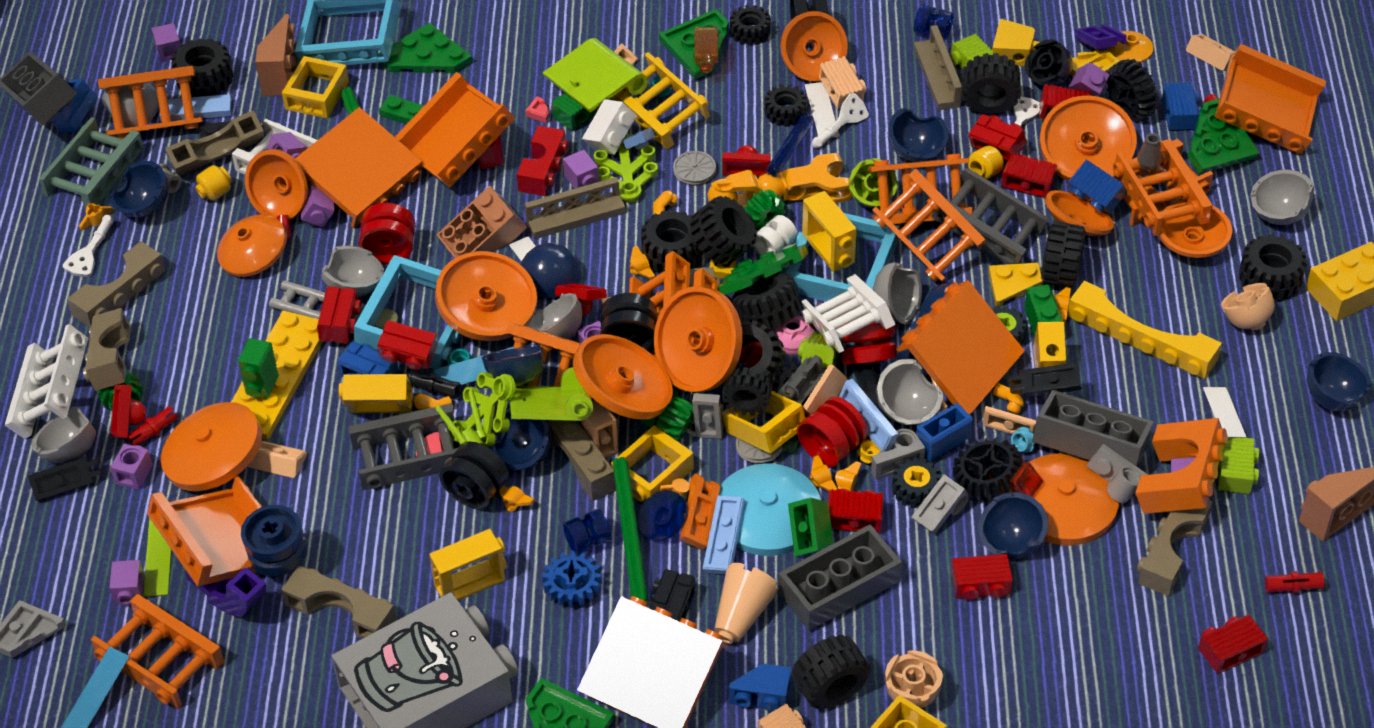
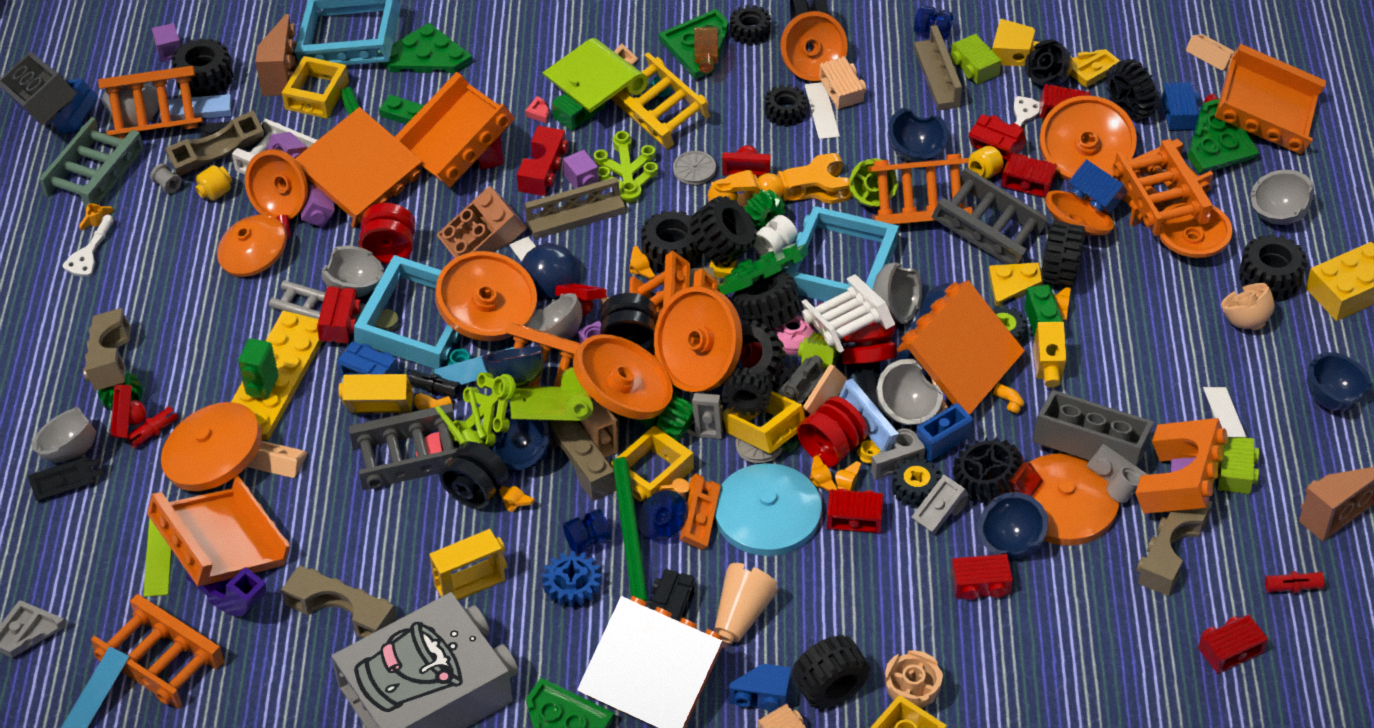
white fence [5,324,88,439] -> none
dark tan arch [67,241,166,327] -> none
dark blue cylinder [109,161,169,217] -> none
medium lavender brick [109,560,145,605] -> none
medium lavender brick [110,444,153,490] -> none
dark blue wheel [240,505,308,576] -> none
red brick [377,320,438,370] -> none
white brick [582,99,637,155] -> none
medium blue plate [623,127,655,150] -> none
light orange arm [653,190,678,215] -> none
light blue tile [703,495,745,574] -> none
clear blue axle [766,113,814,177] -> none
dark grey brick [778,525,902,631] -> none
green brick [788,497,834,559] -> none
yellow window [802,191,857,272] -> none
white piece [812,93,869,148] -> none
orange fence [873,168,986,283] -> none
black tyre [962,53,1021,115] -> none
light nougat slope [983,406,1036,434] -> none
black hinge [1009,362,1082,397] -> none
medium azure plate [1011,427,1035,452] -> none
yellow arch [1067,281,1222,379] -> none
medium lavender brick [1068,62,1109,96] -> none
dark purple plate [1075,24,1127,51] -> none
light orange dish [1108,31,1153,63] -> none
dark grey cone [1137,133,1162,170] -> none

